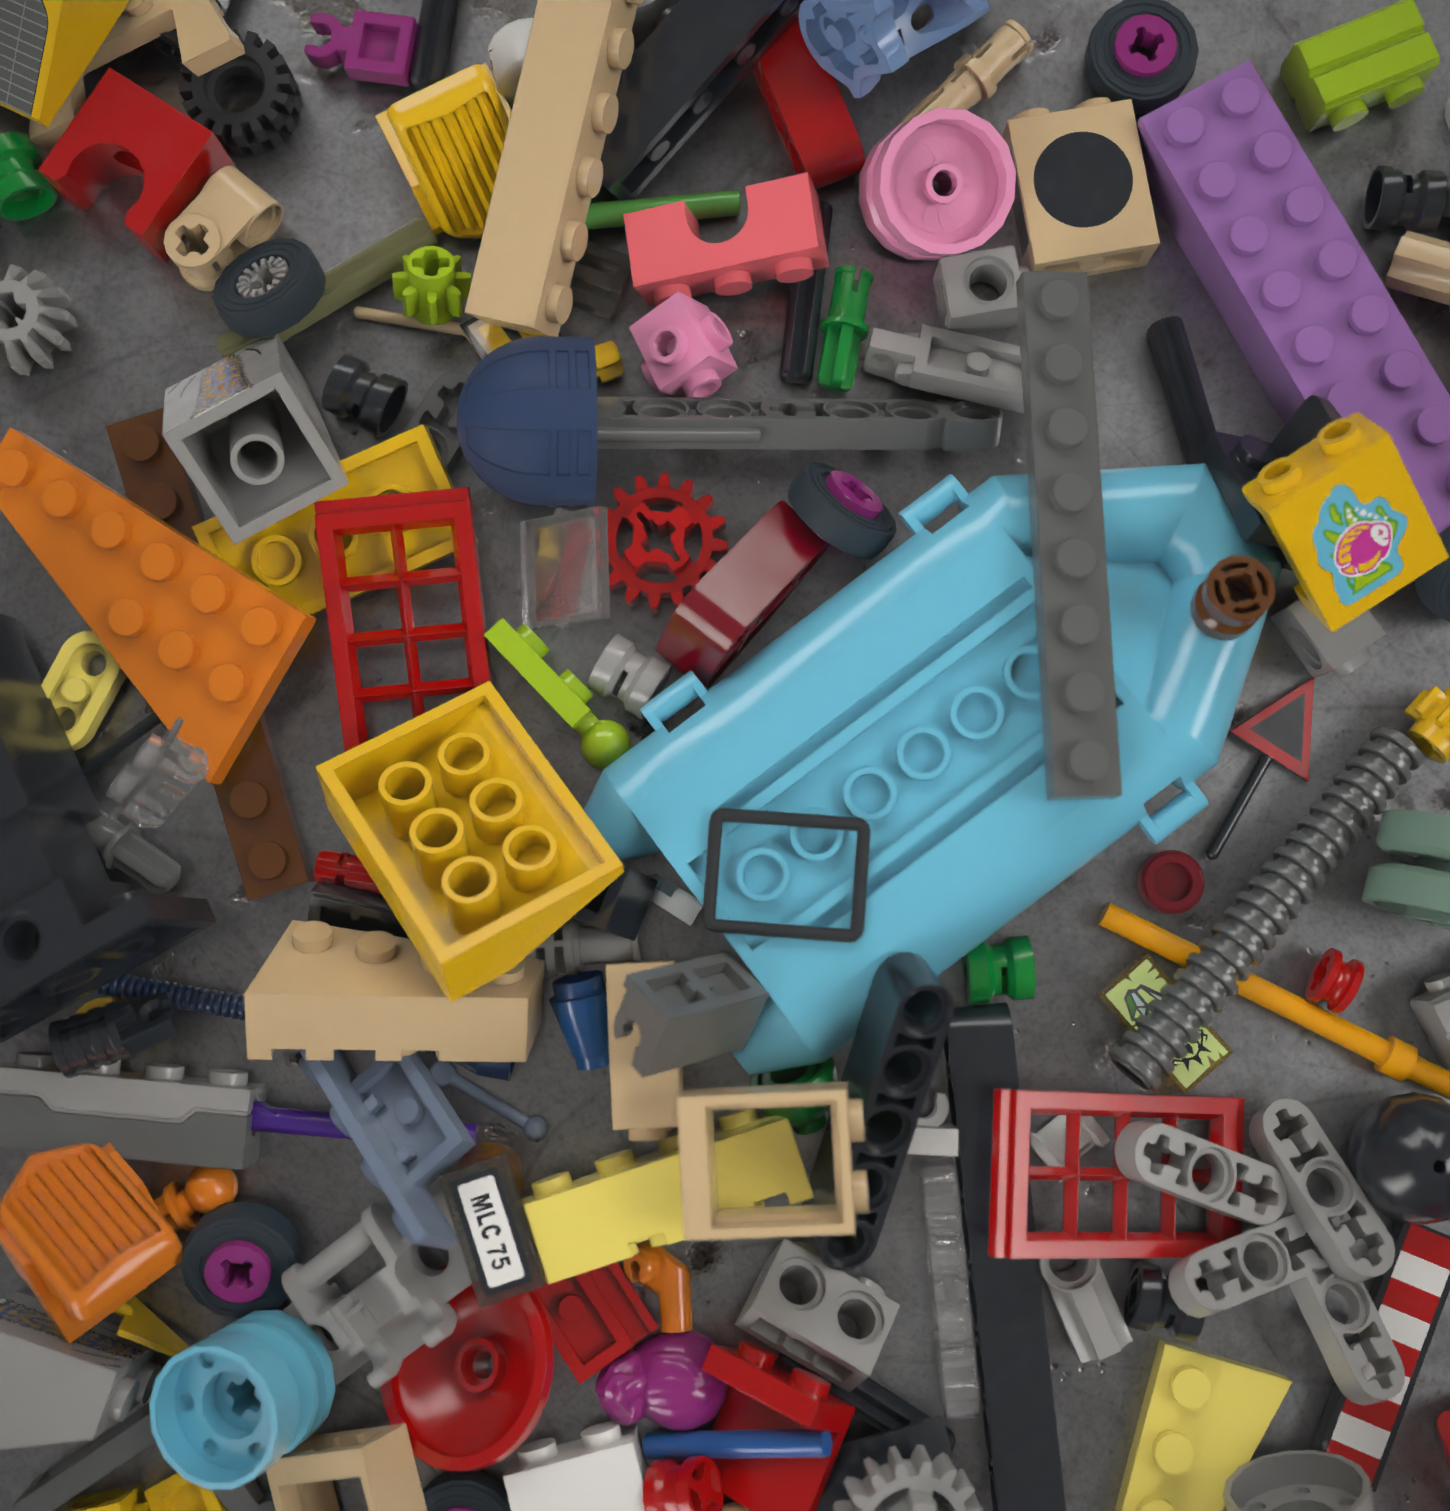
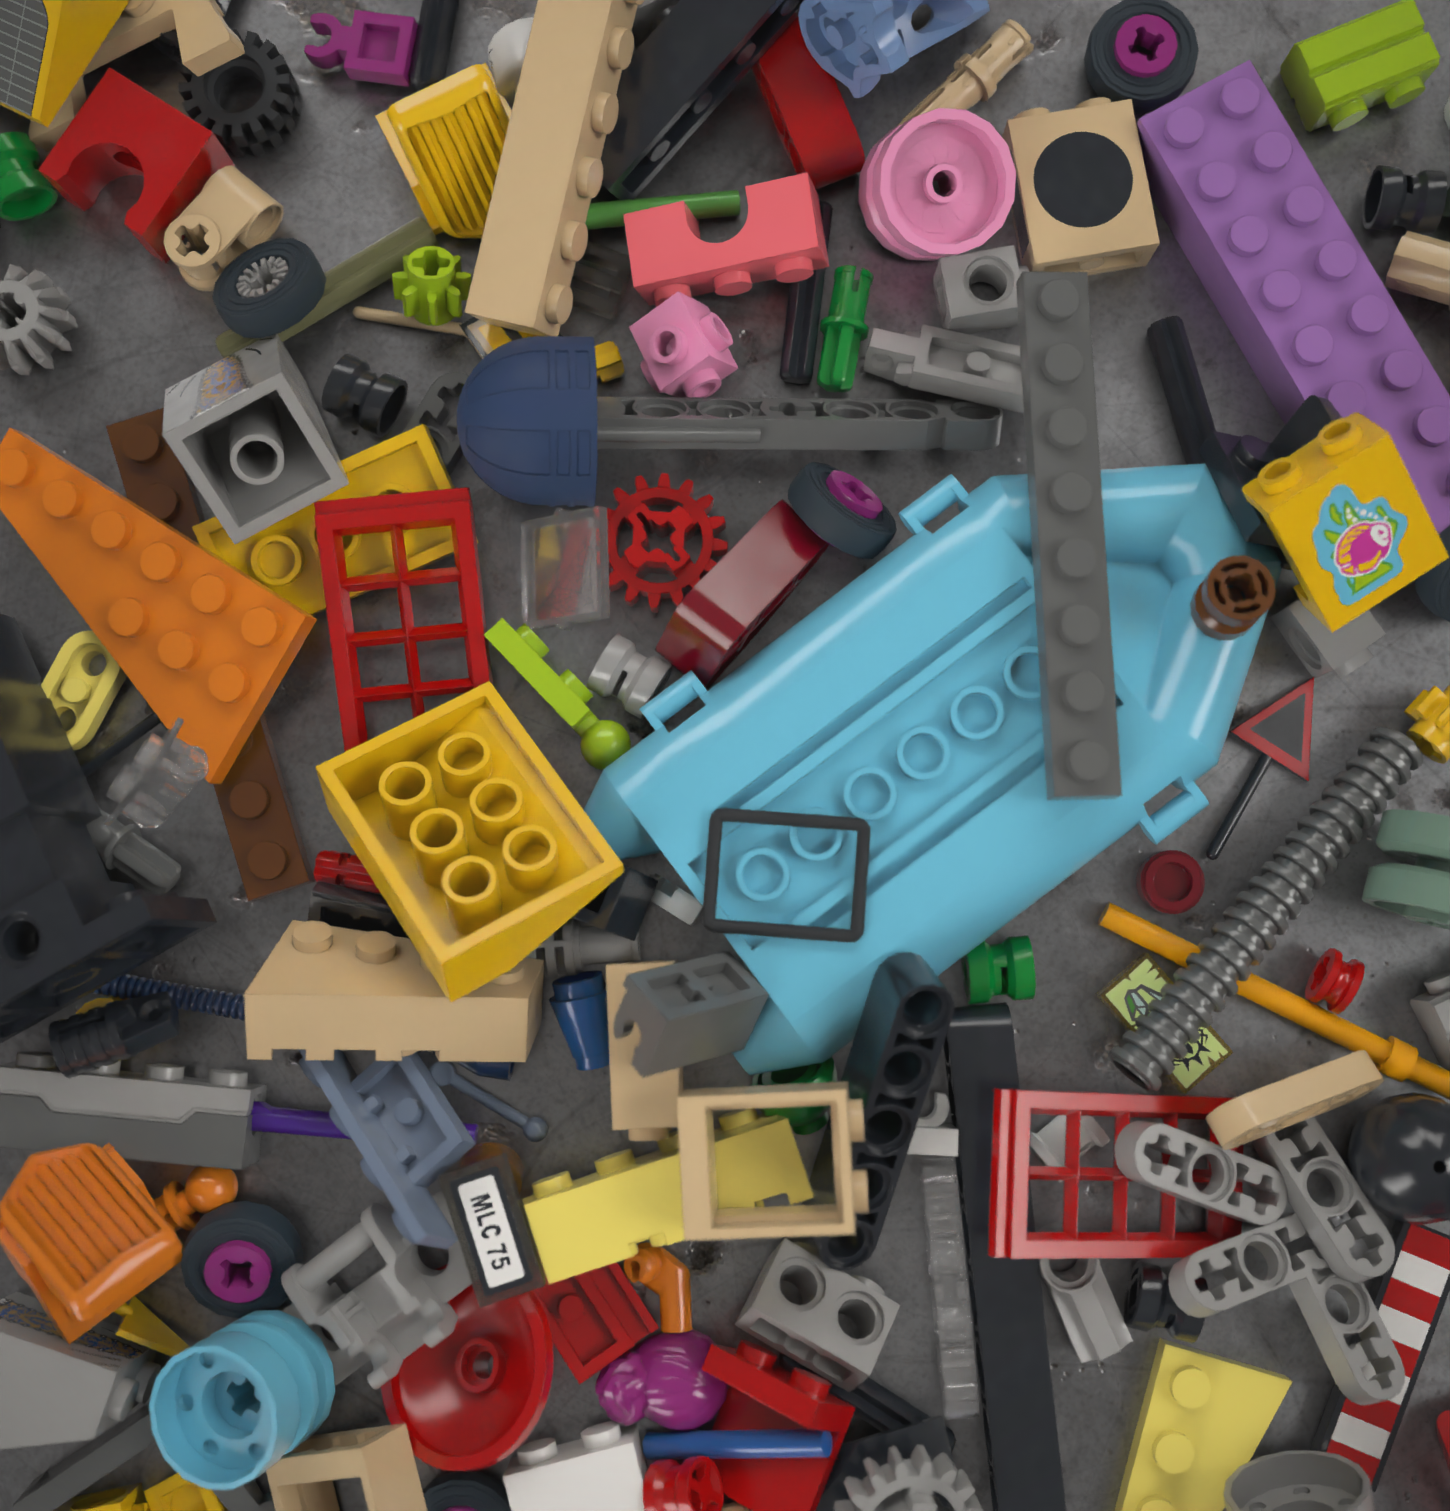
none -> tan beam [1206,1050,1384,1150]

